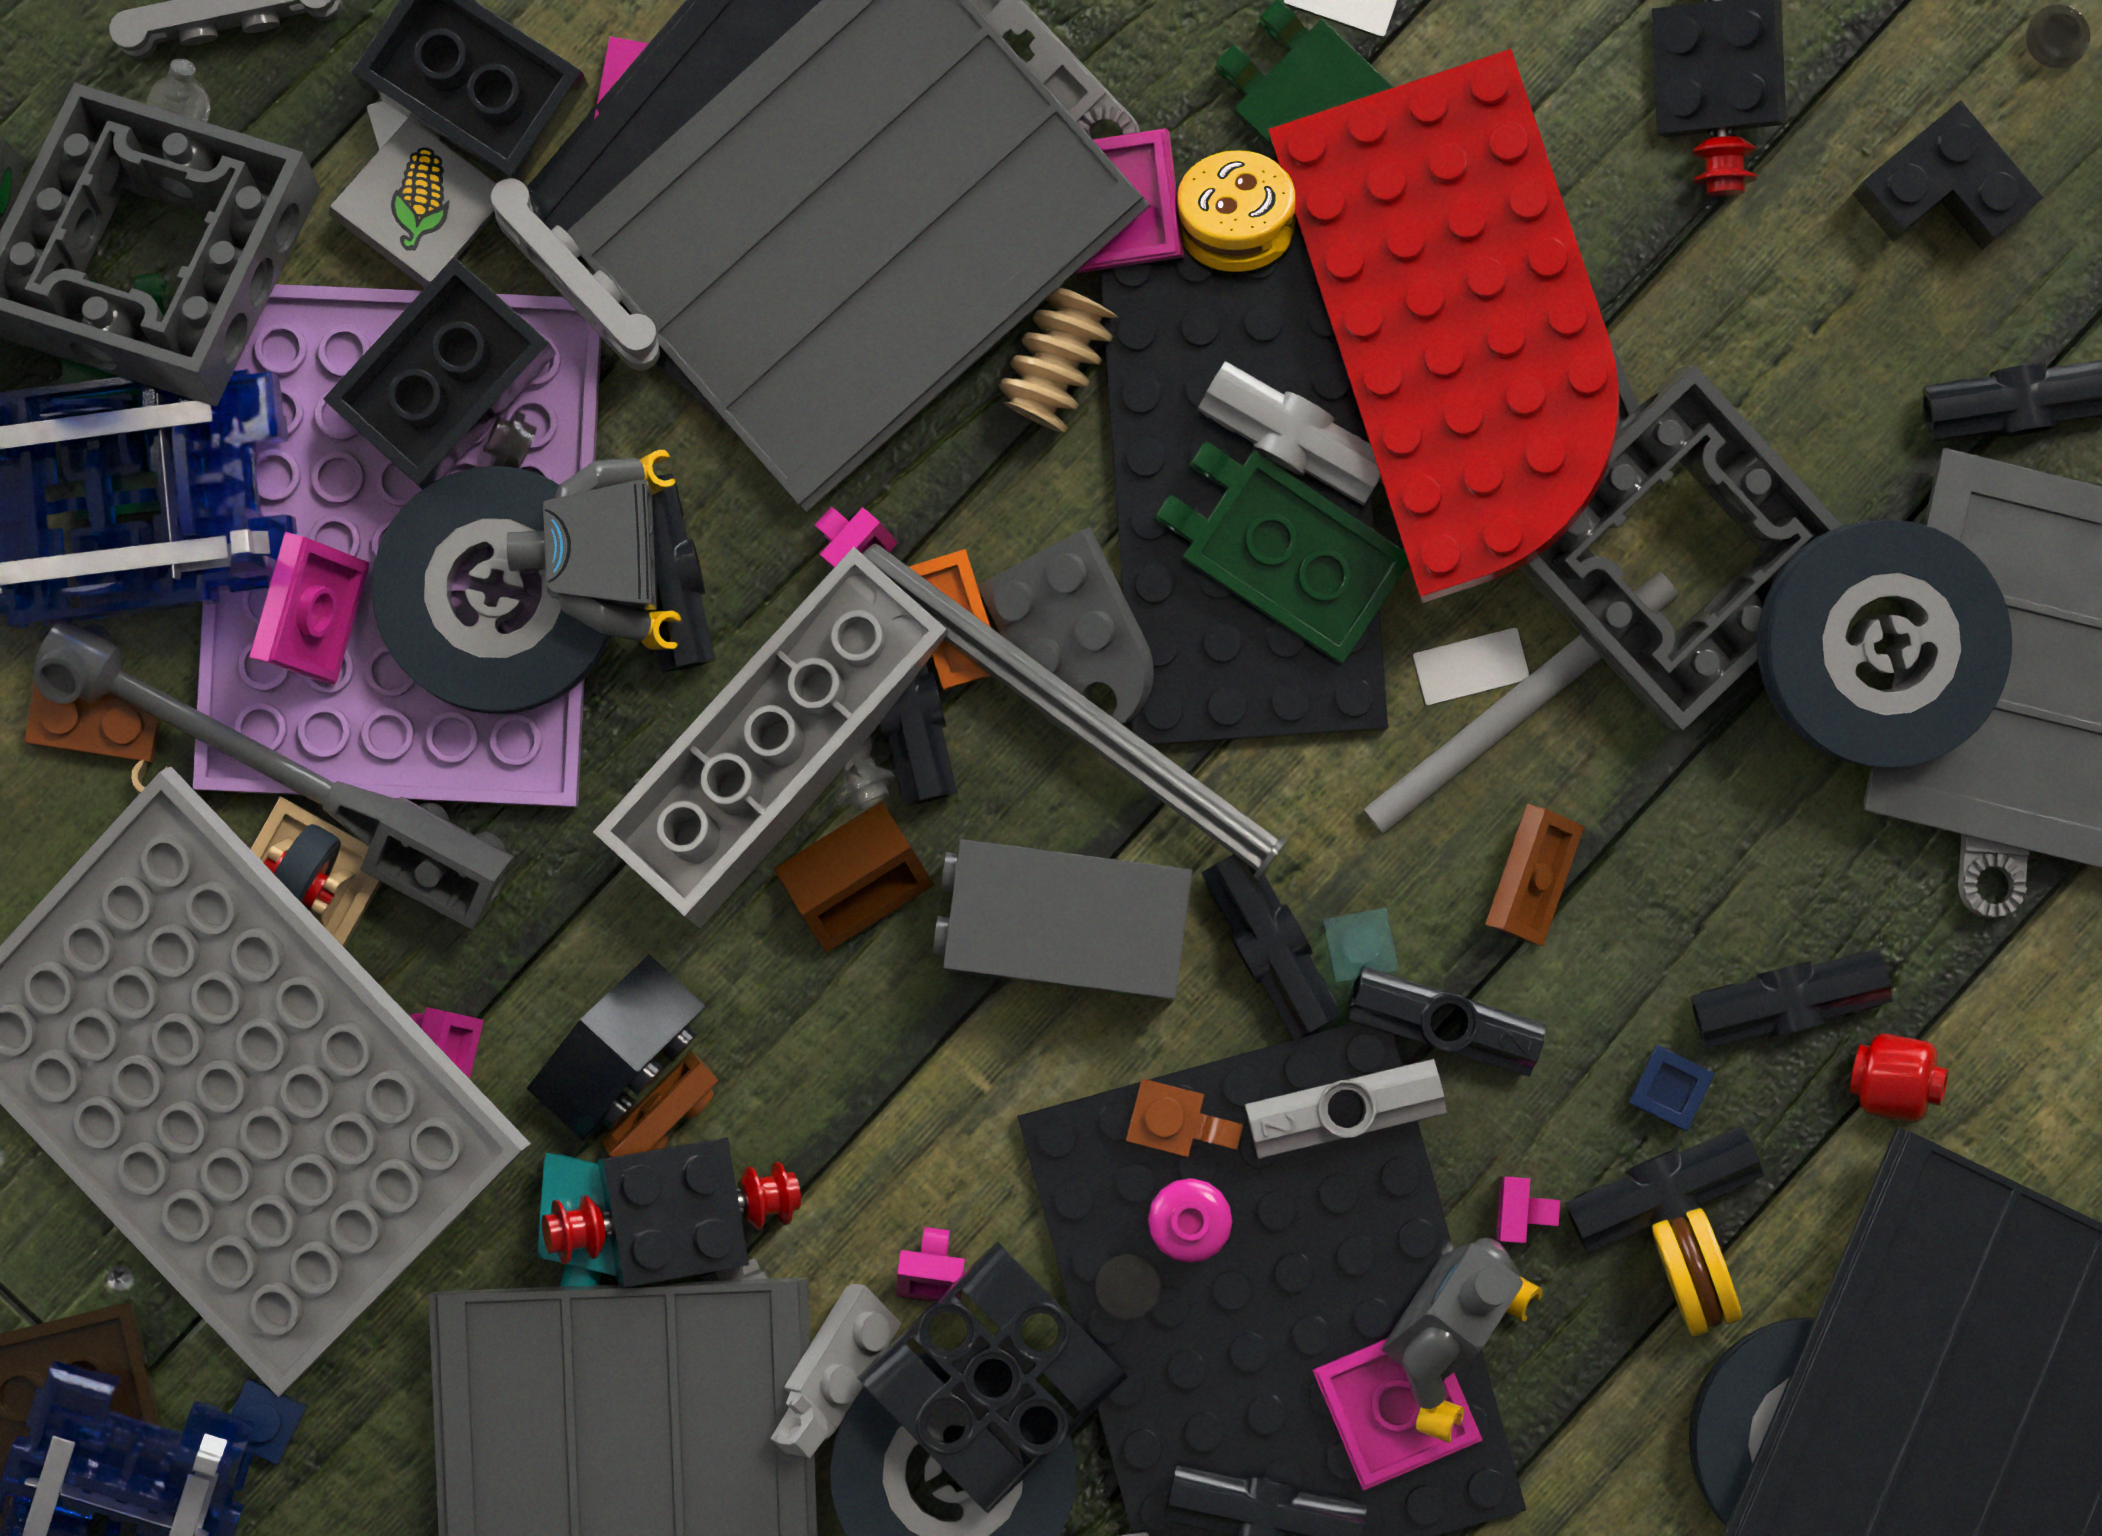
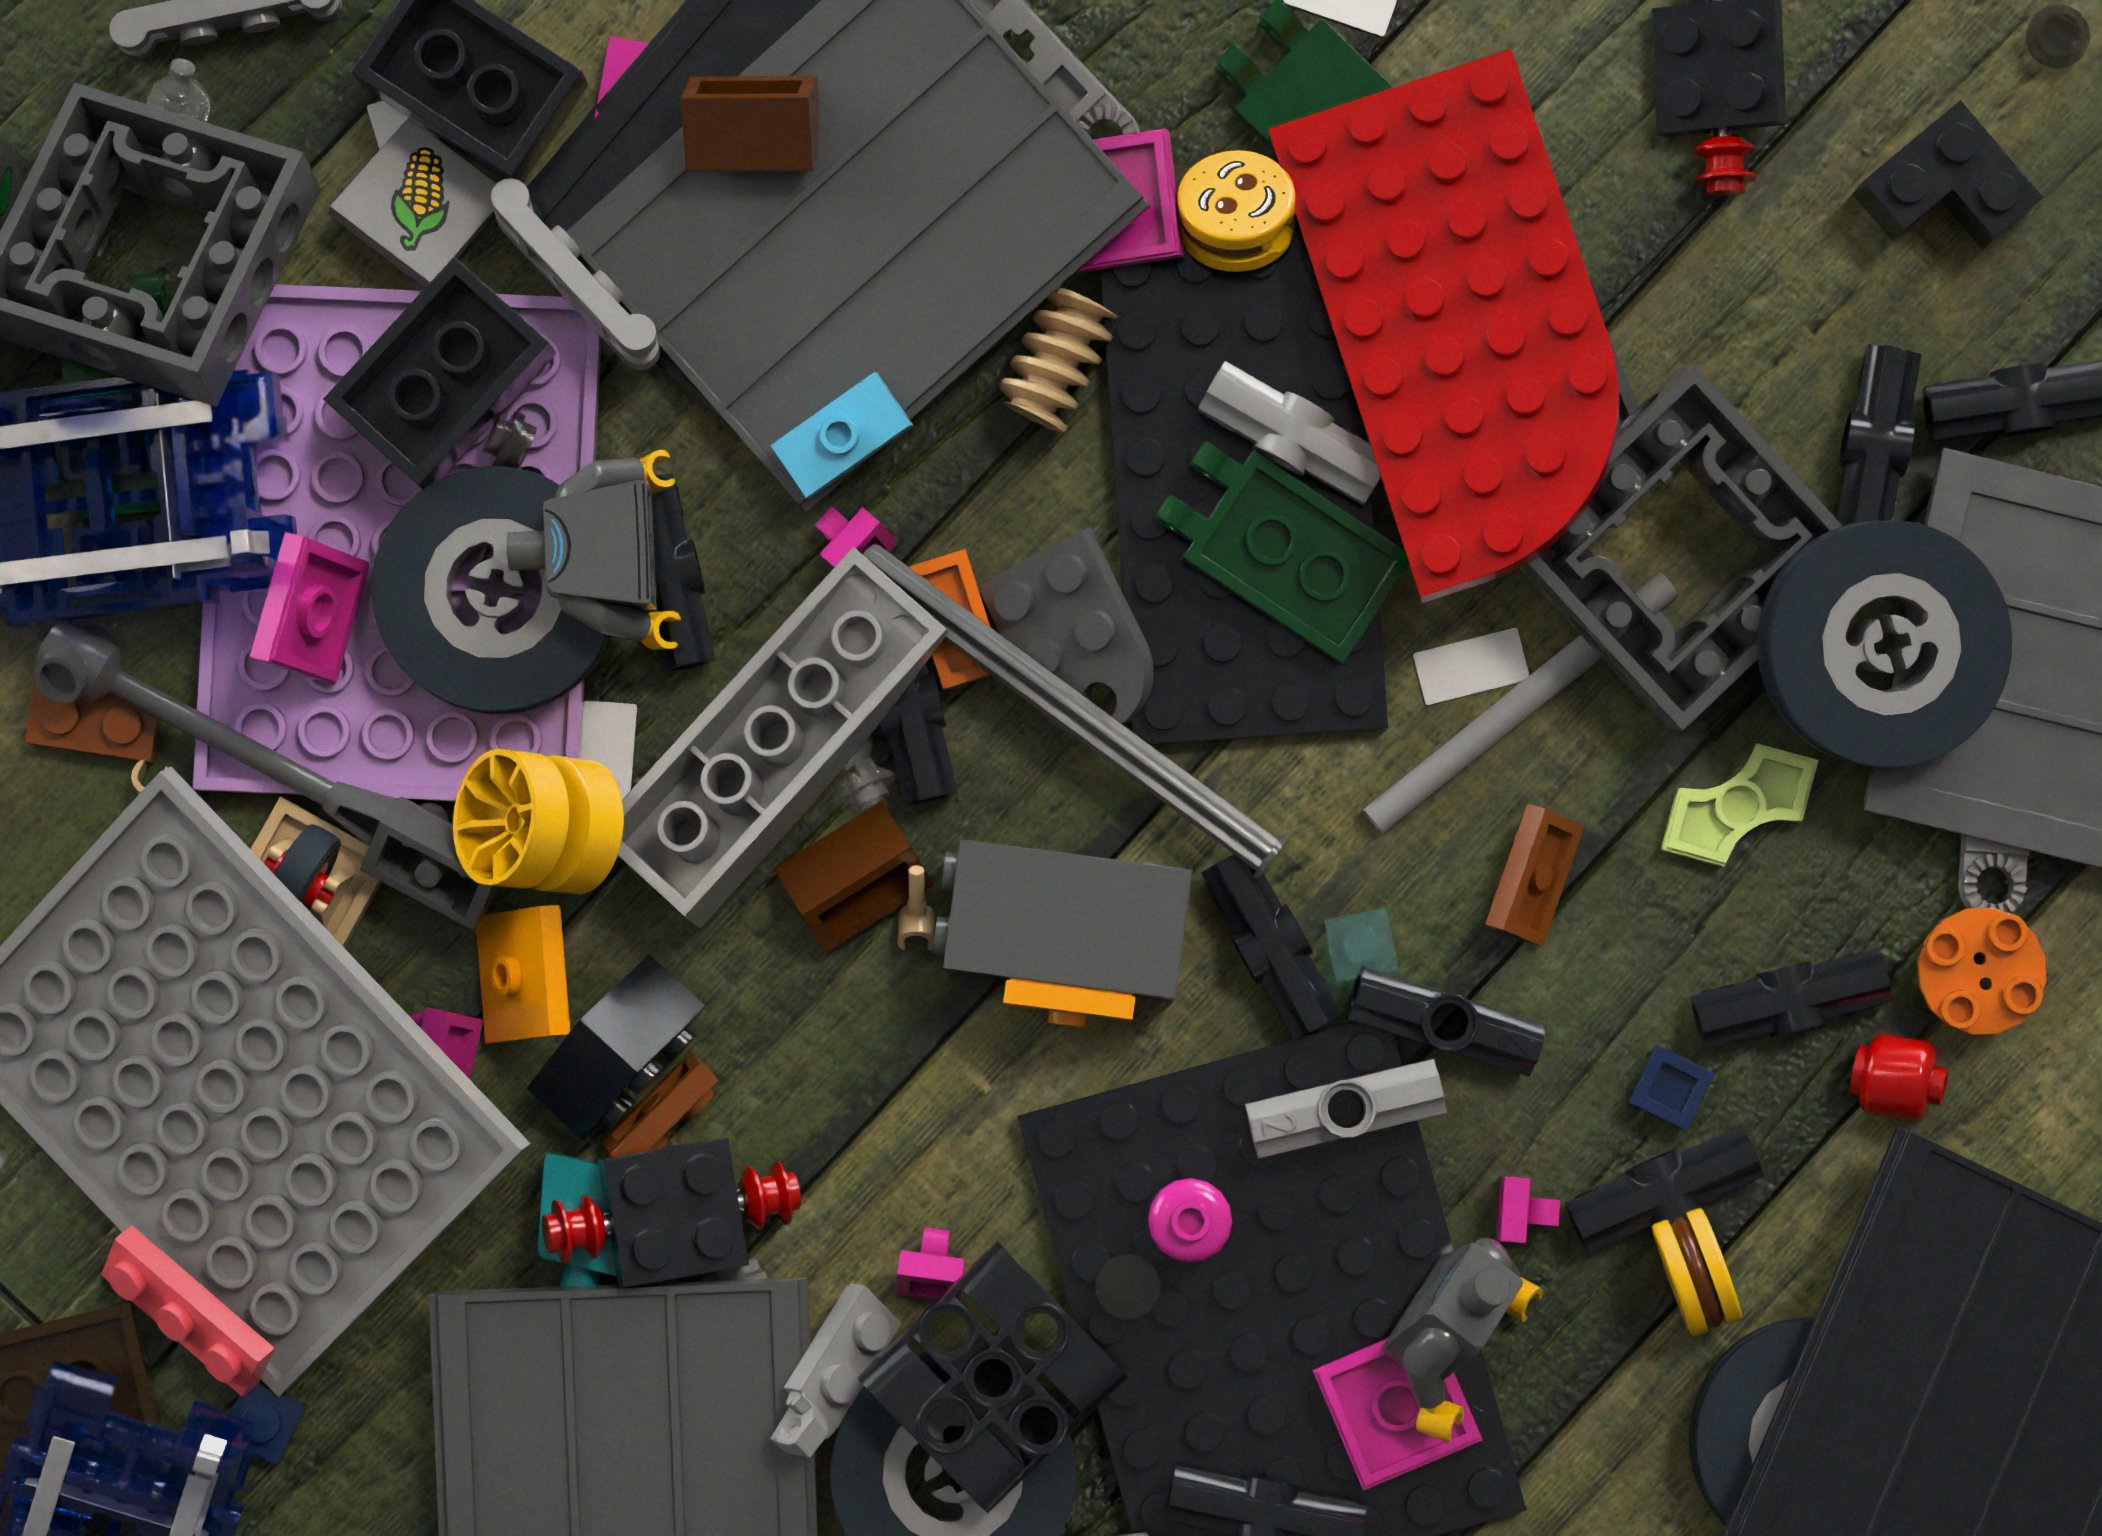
dark orange plate [1126,1078,1244,1157] -> none
none -> coral plate [101,1225,275,1397]
none -> yellow wheel [453,749,624,895]
none -> light orange plate [476,905,570,1044]
none -> white sticker [581,701,637,799]
none -> reddish brown brick [680,76,819,171]
none -> medium azure plate [770,372,914,499]
none -> tan hand [897,865,936,950]
none -> light orange plate [1003,977,1135,1028]
none -> yellowish green tile [1660,743,1818,867]
none -> black piece [1835,344,1922,526]
none -> orange plate [1917,908,2046,1035]

